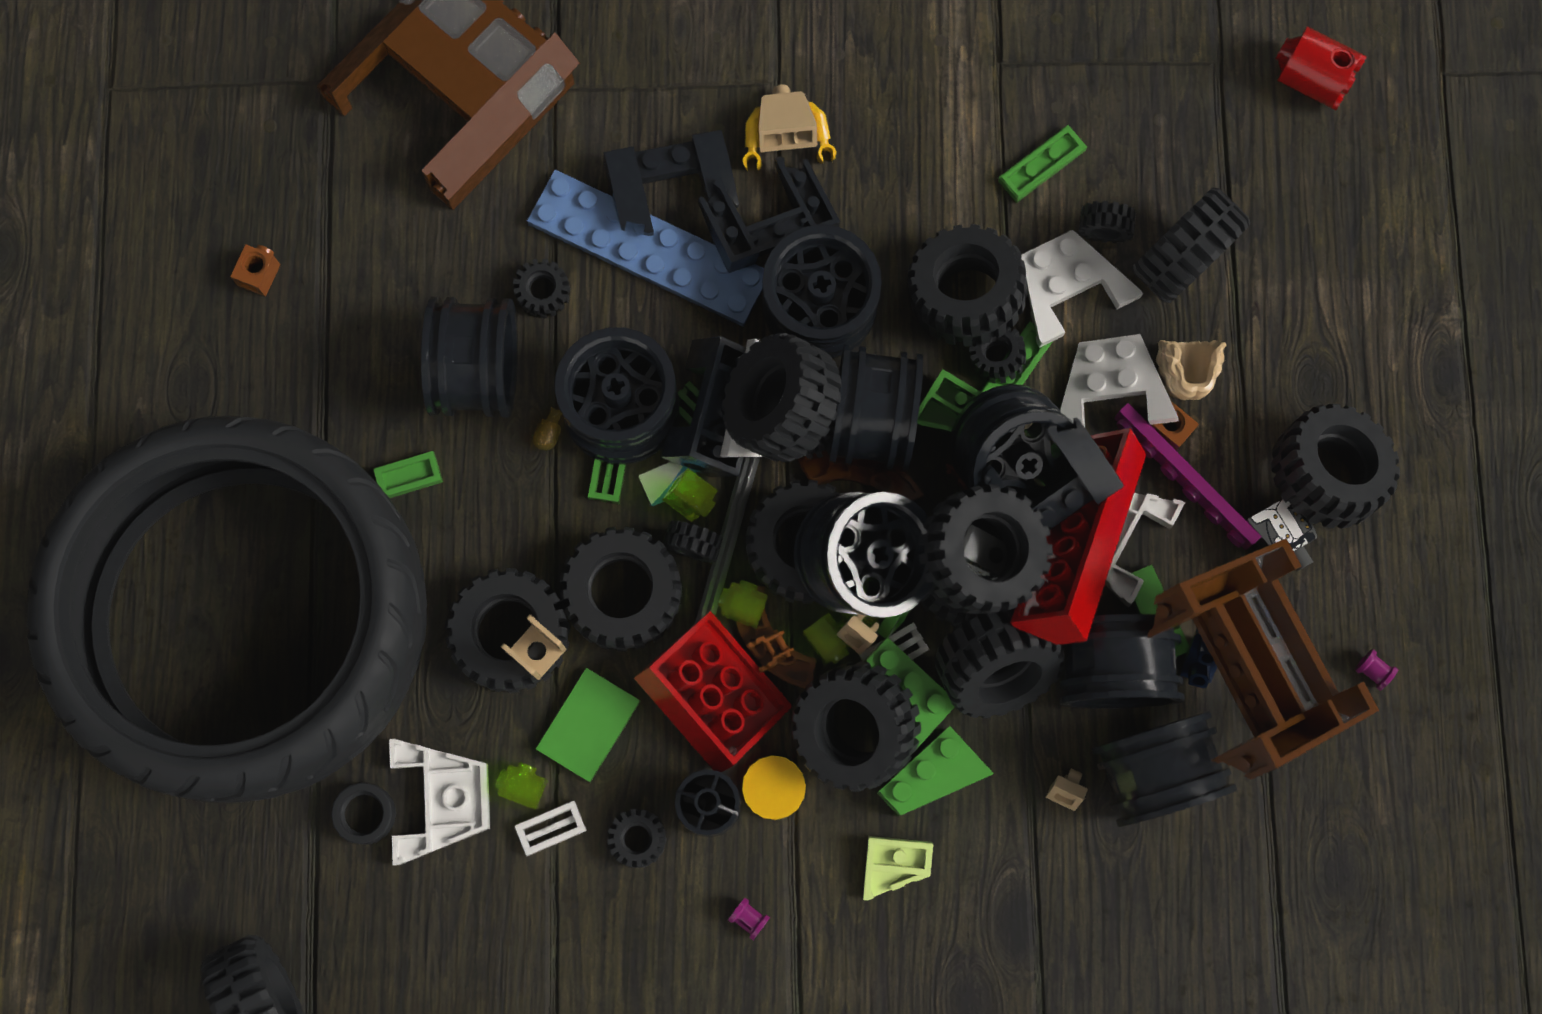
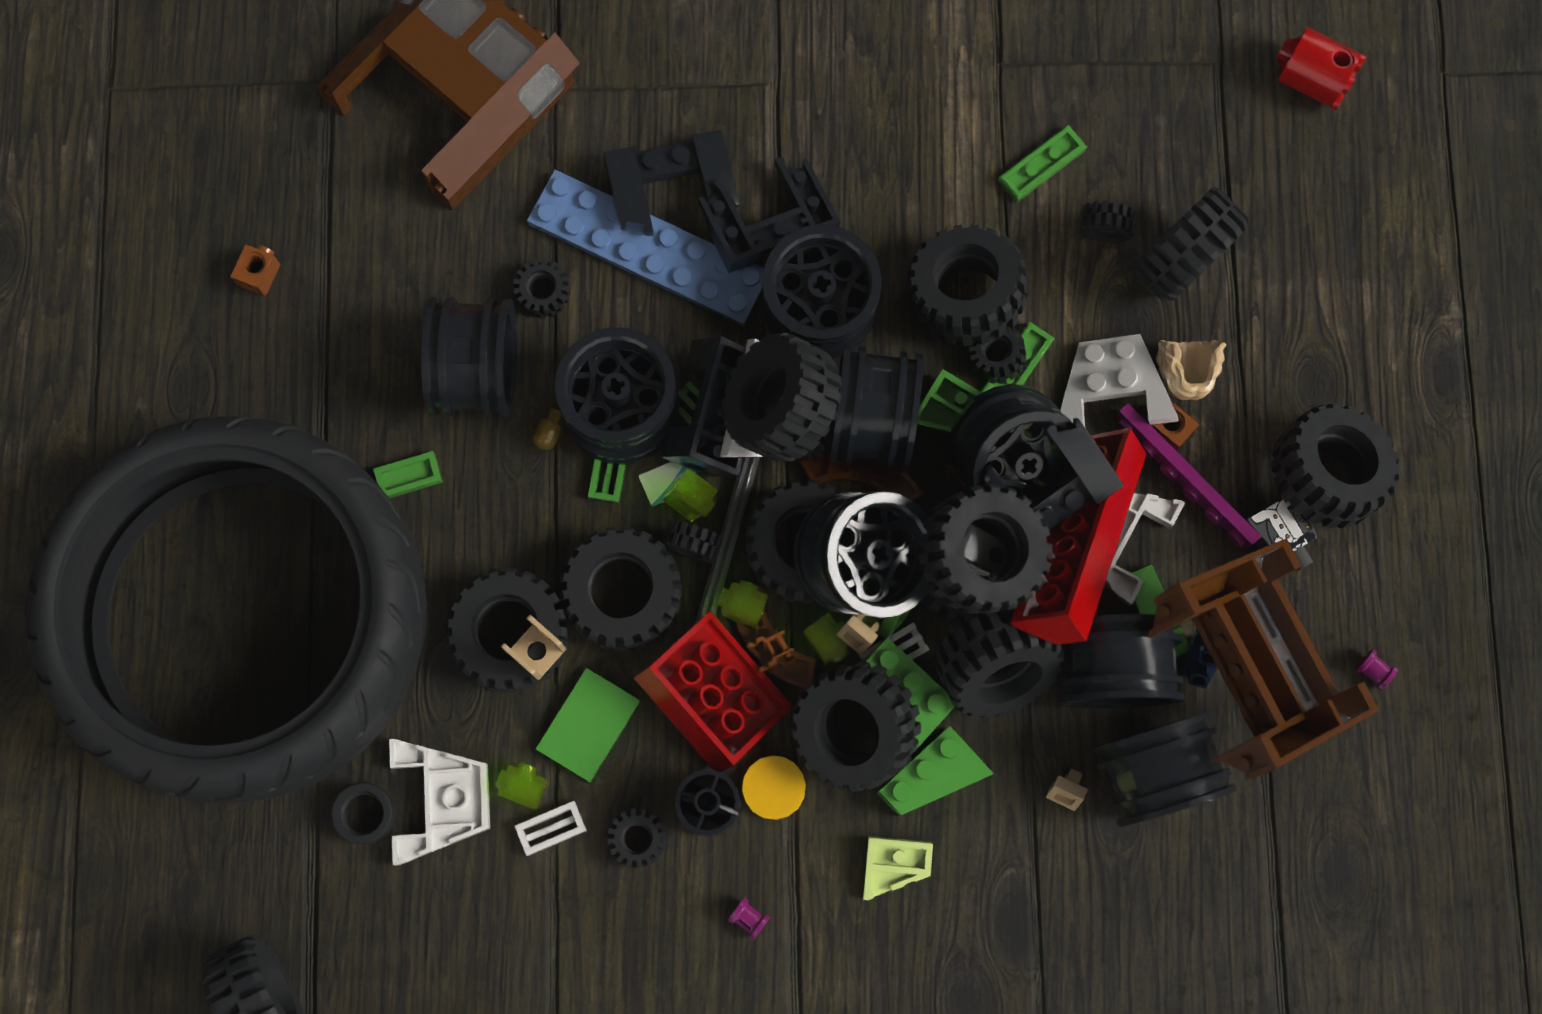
tan torso [743,85,836,171] -> none
white wing [1021,230,1143,348] -> none

